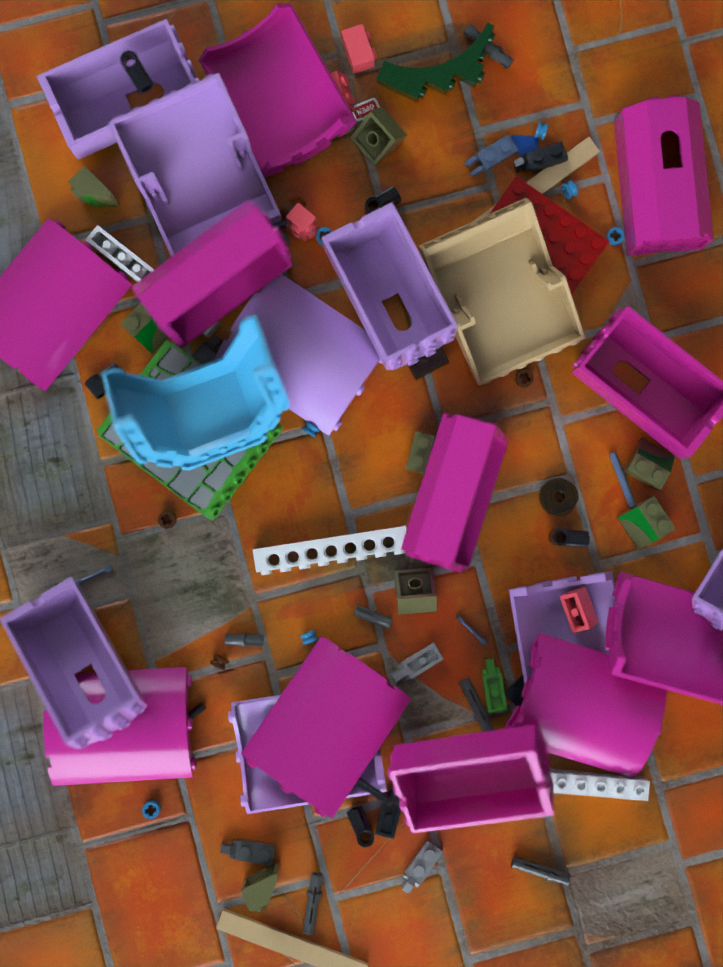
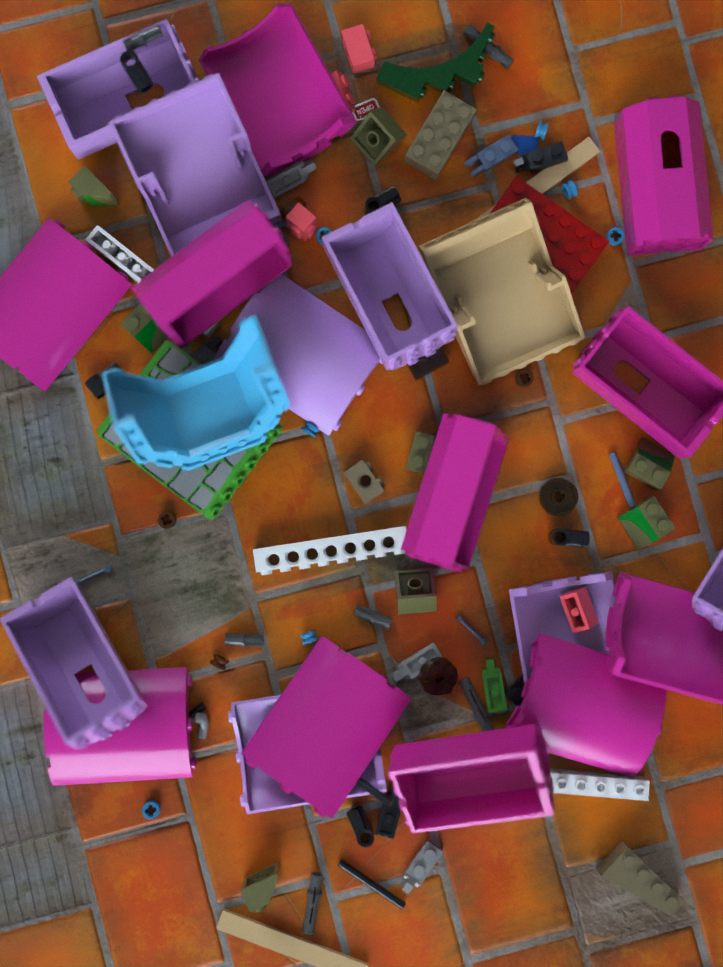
dark grey hinge [220,838,276,866] -> none
dark grey pin [511,855,570,886] -> none
none -> dark grey axle [123,26,163,51]
none -> light grey arm [194,713,209,739]
none -> light grey hinge [265,159,317,198]
none -> black bar [337,859,406,909]
none -> dark tan brick [343,460,385,505]
none -> dark tan brick [404,90,477,181]
none -> dark brown plate [419,657,458,695]
none -> dark tan wedge [596,841,685,916]

